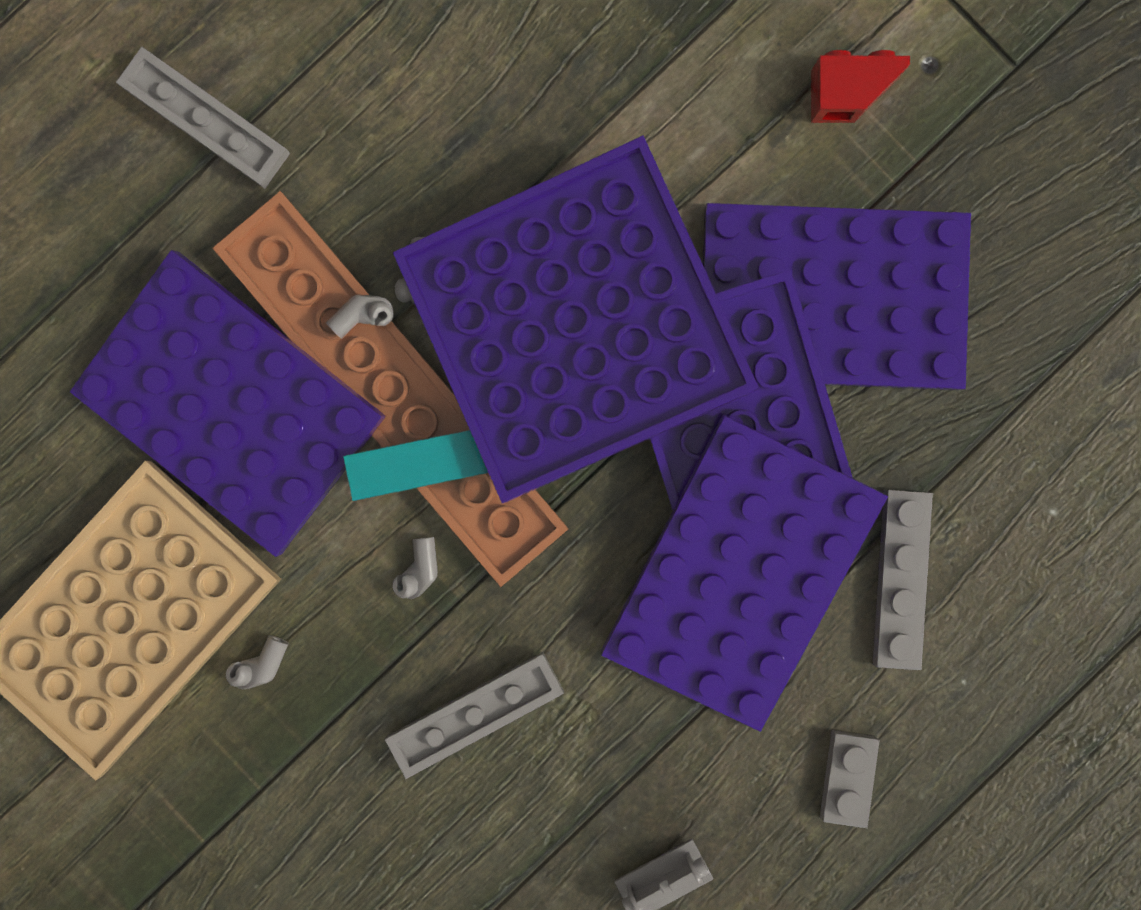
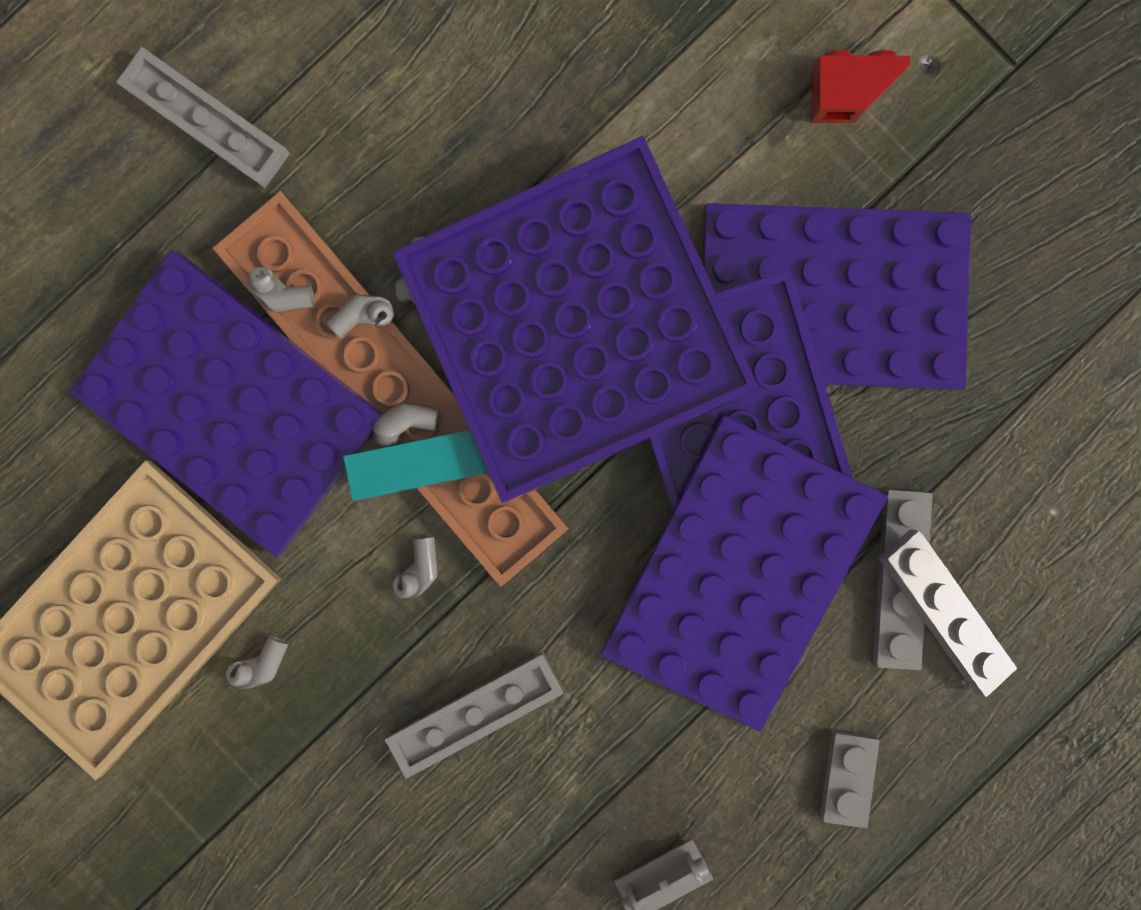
none -> light grey arm [248,267,315,312]
none -> light grey arm [373,403,439,447]
none -> plate [878,529,1017,697]

